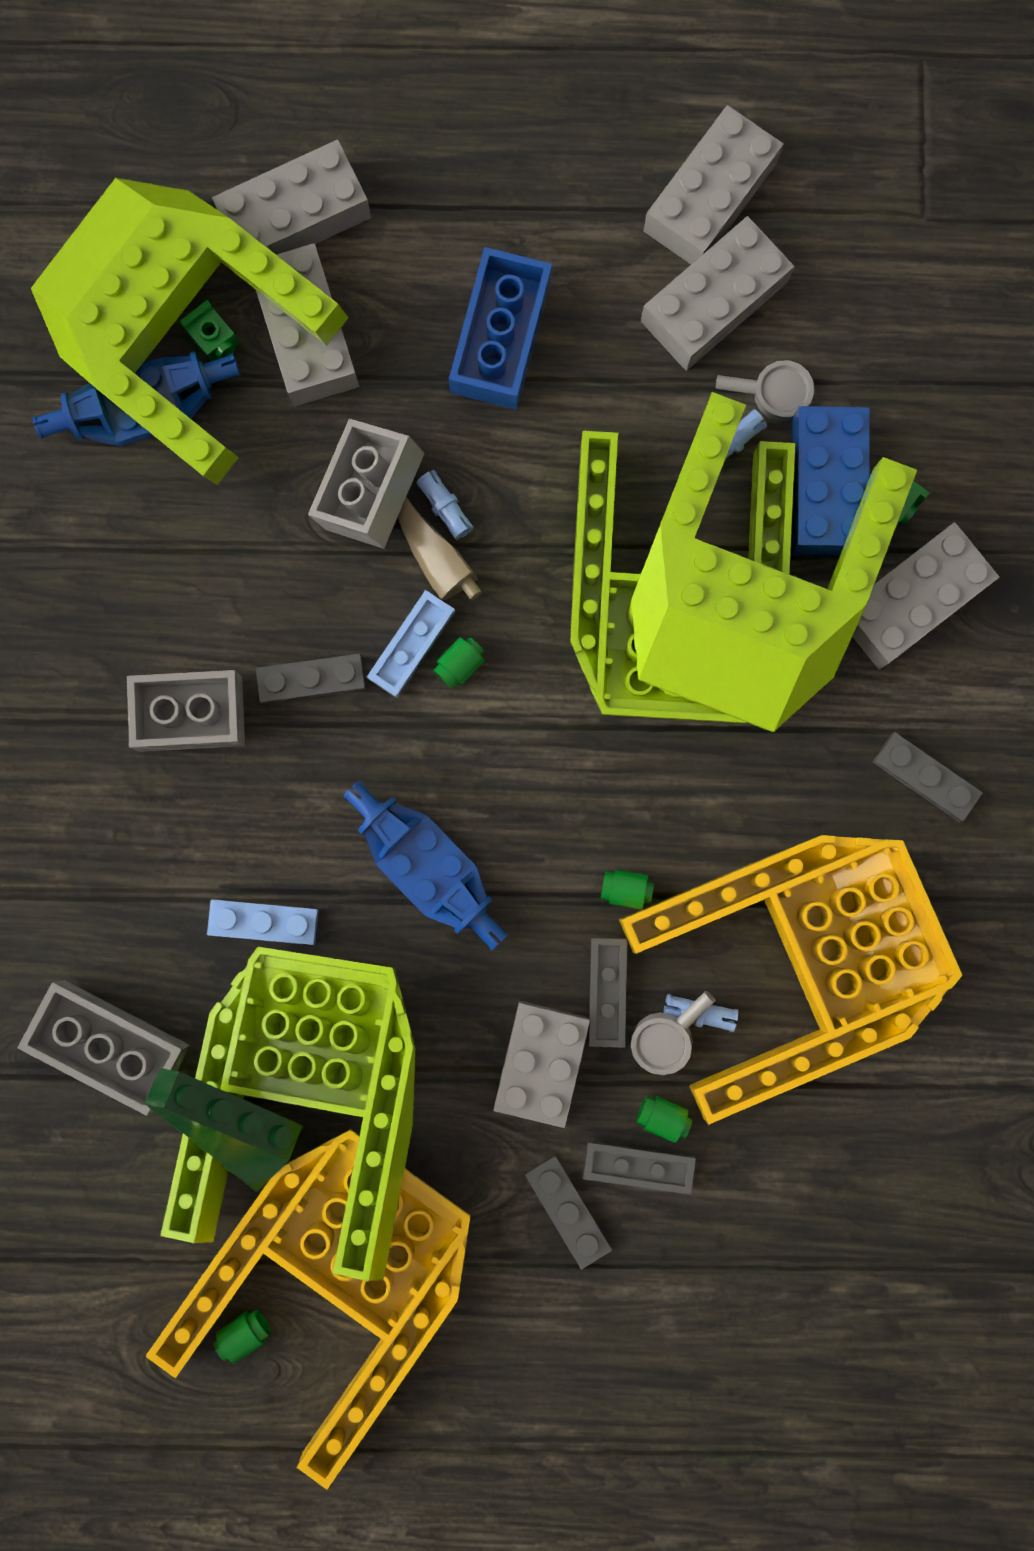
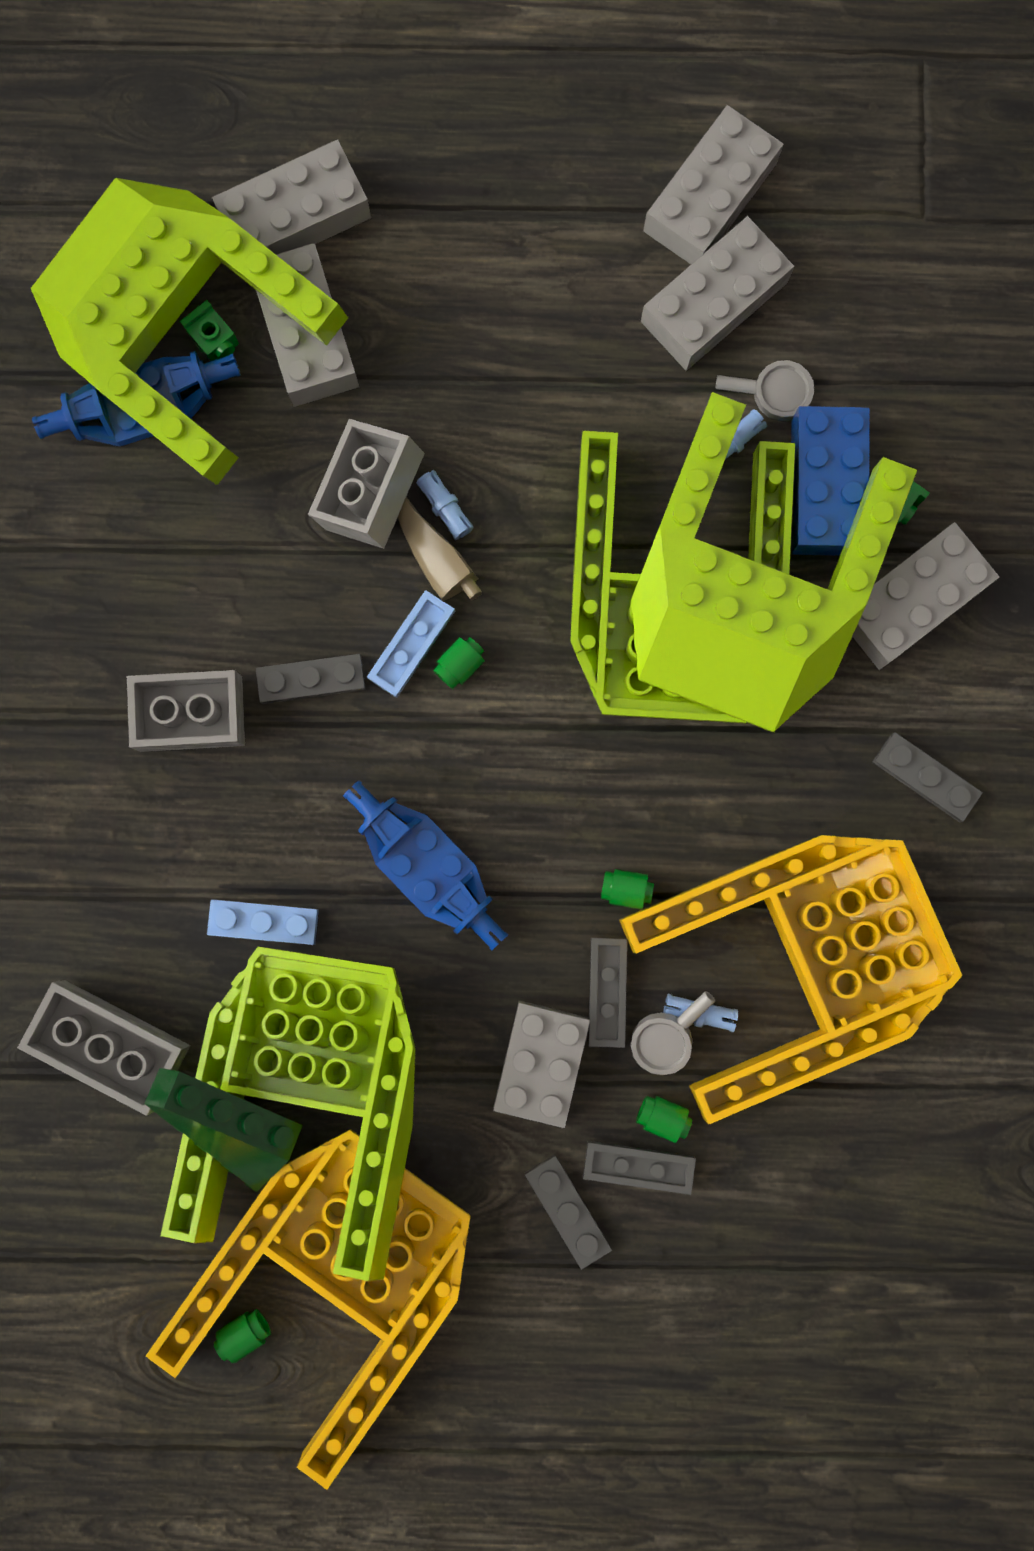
blue brick [449,247,552,410] -> none

